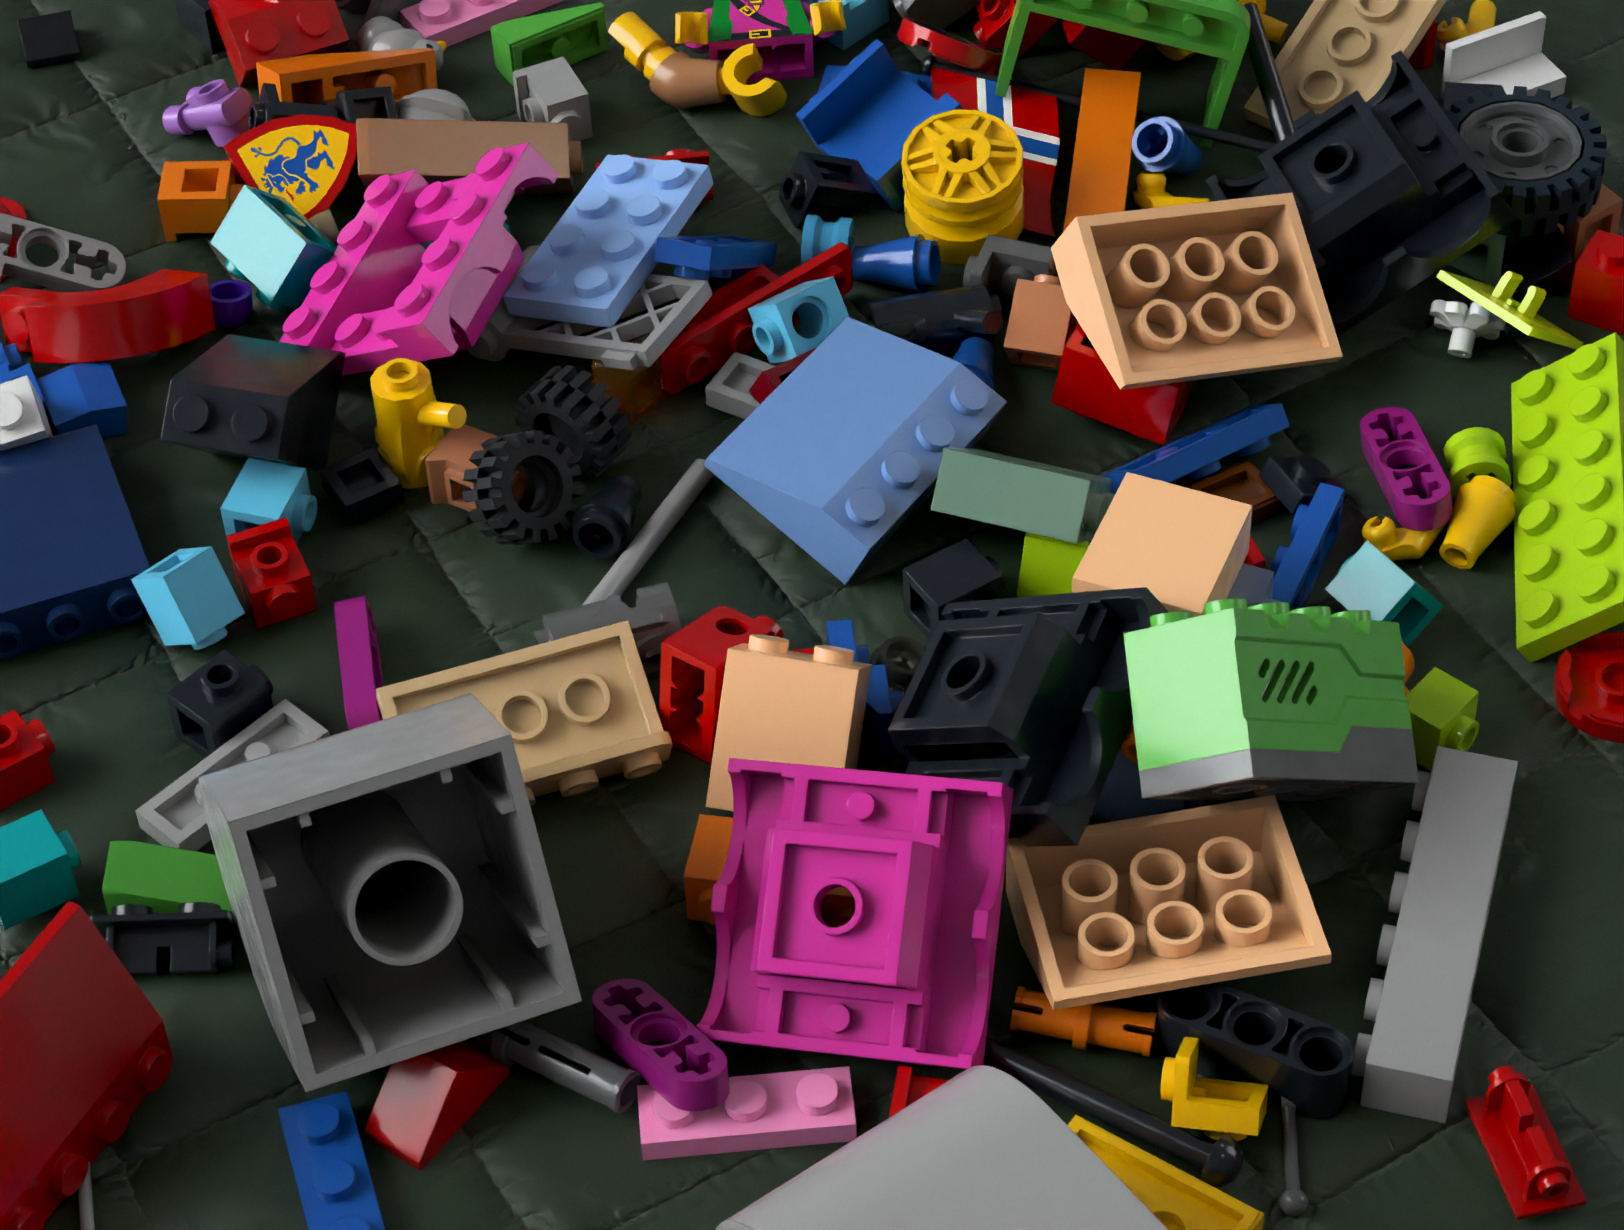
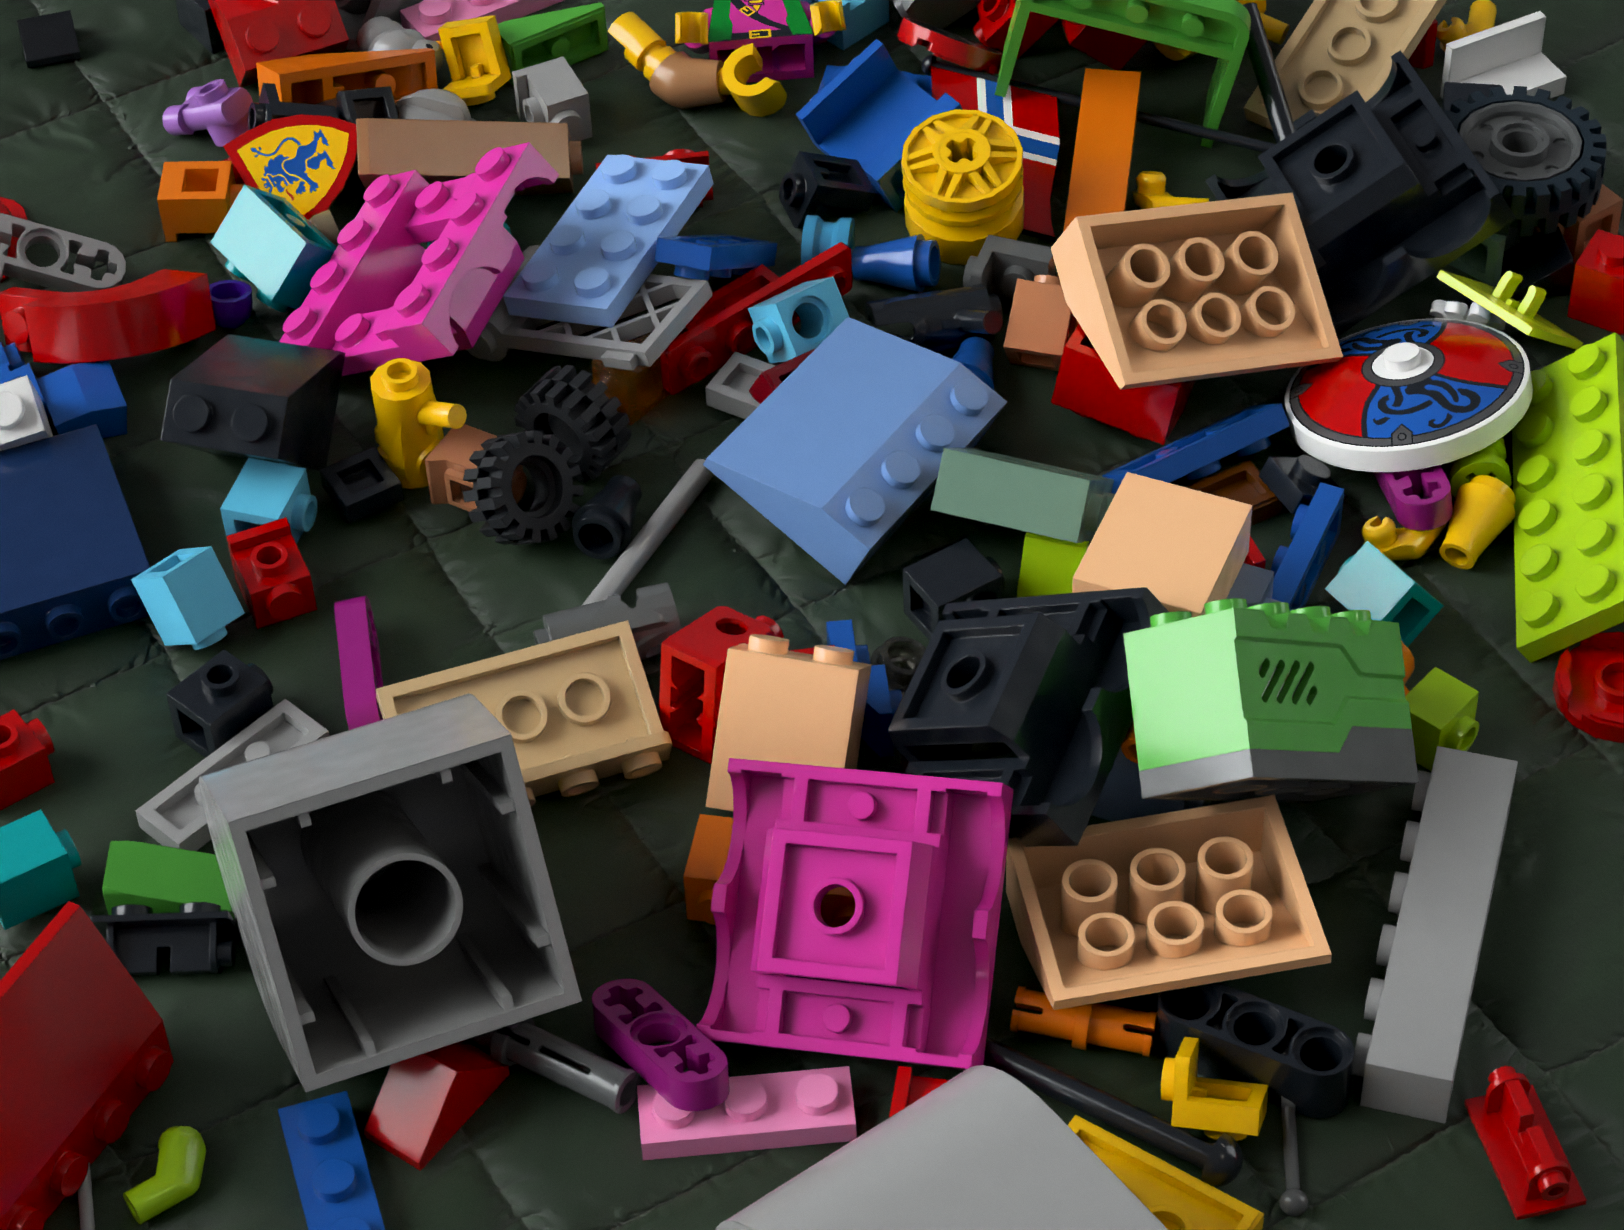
blue cone [1132,116,1203,176] -> none
none -> lime arm [123,1126,206,1225]
none -> yellow bracket [438,15,512,106]
none -> dish [1285,318,1533,472]

